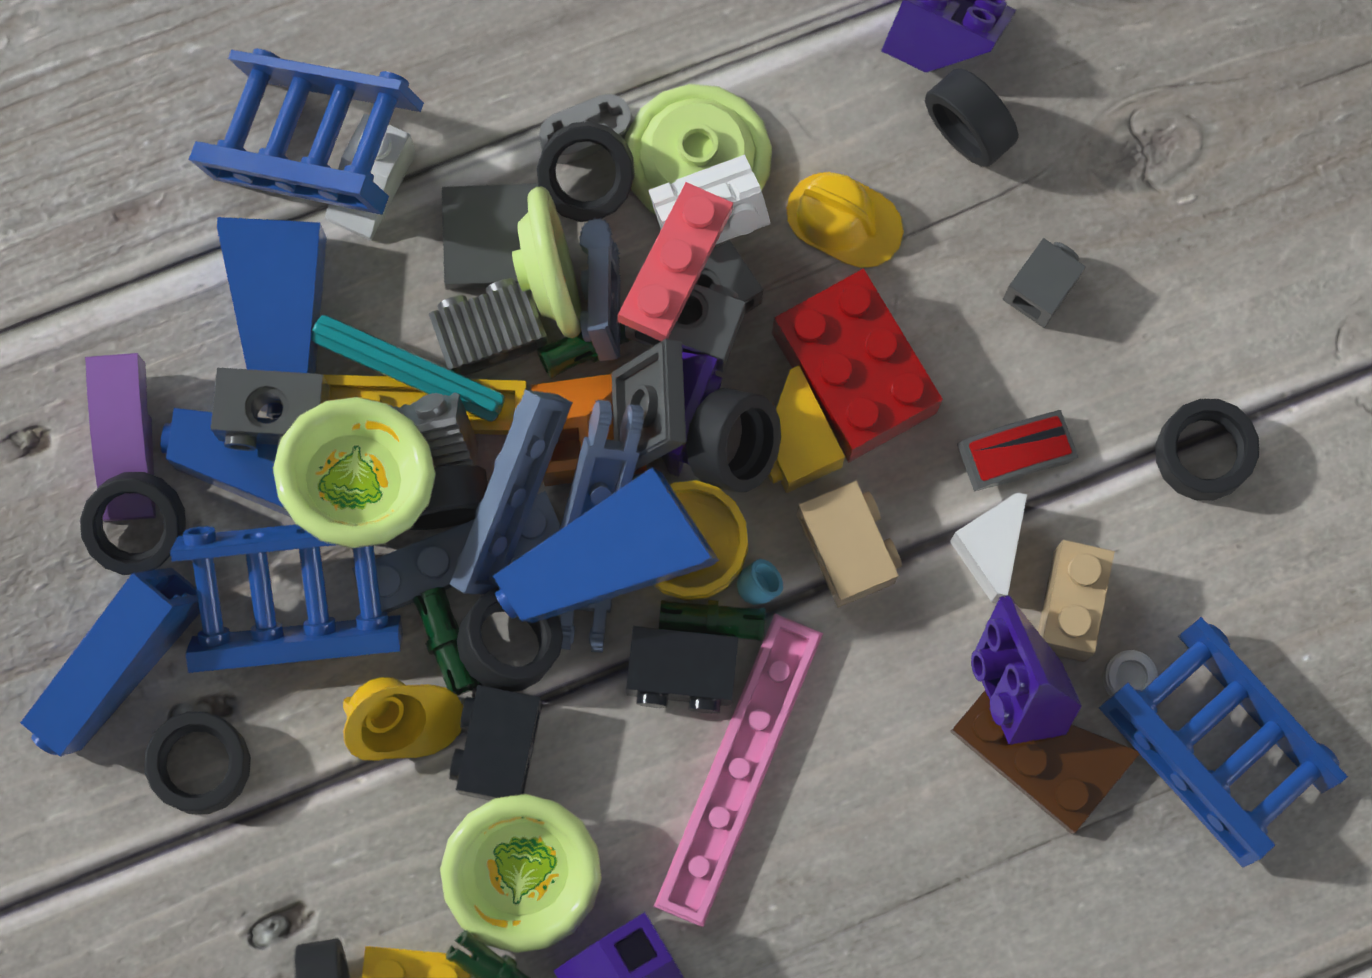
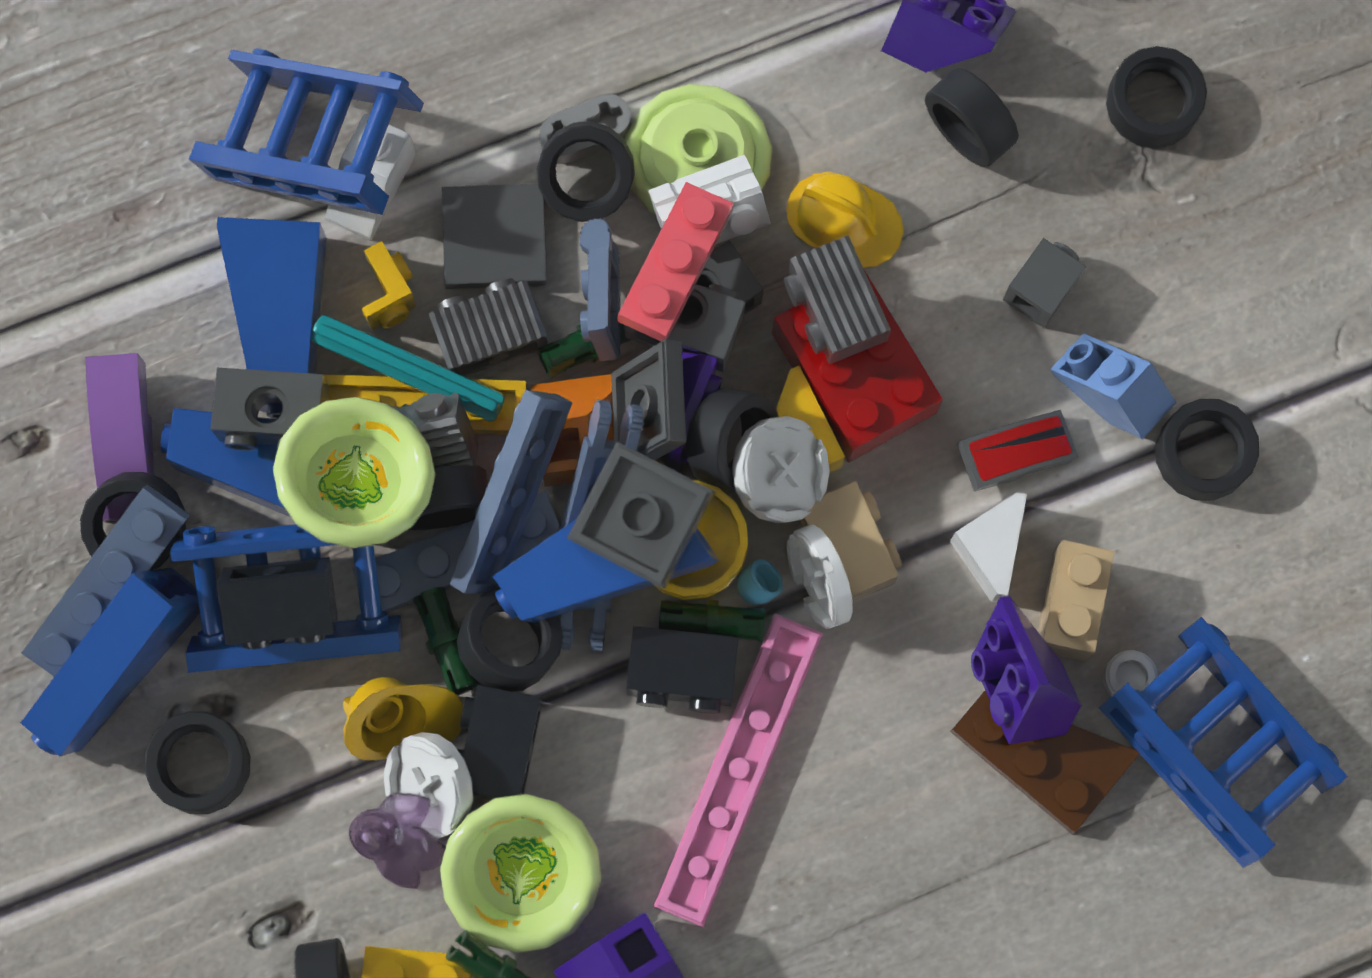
yellowish green piece [512,186,582,338] -> none
none -> sand blue plate [21,484,190,677]
none -> black brick [217,557,338,649]
none -> clear purple plate [349,793,446,889]
none -> yellow bracket [362,241,416,330]
none -> white tile [384,732,473,841]
none -> dark grey tile [567,442,715,589]
none -> white tile [732,416,830,523]
none -> flat silver brick [784,236,891,364]
none -> white tile [787,524,853,629]
none -> medium blue slope [1050,333,1176,440]
none -> black tyre [1106,46,1207,149]

